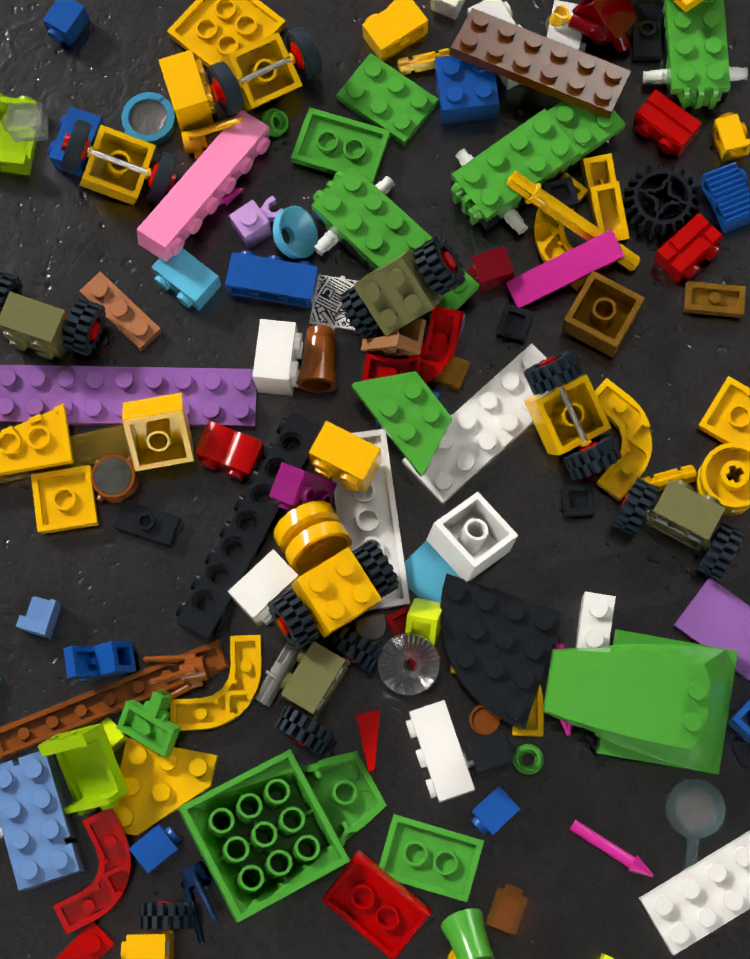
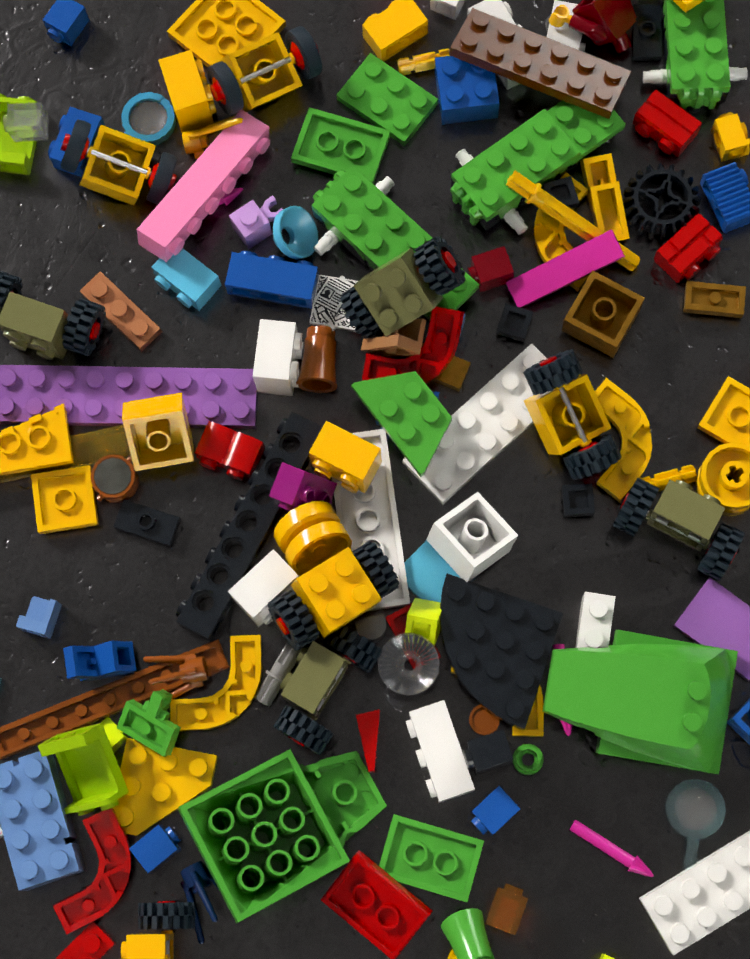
bright green plate [261,108,289,137] -> none

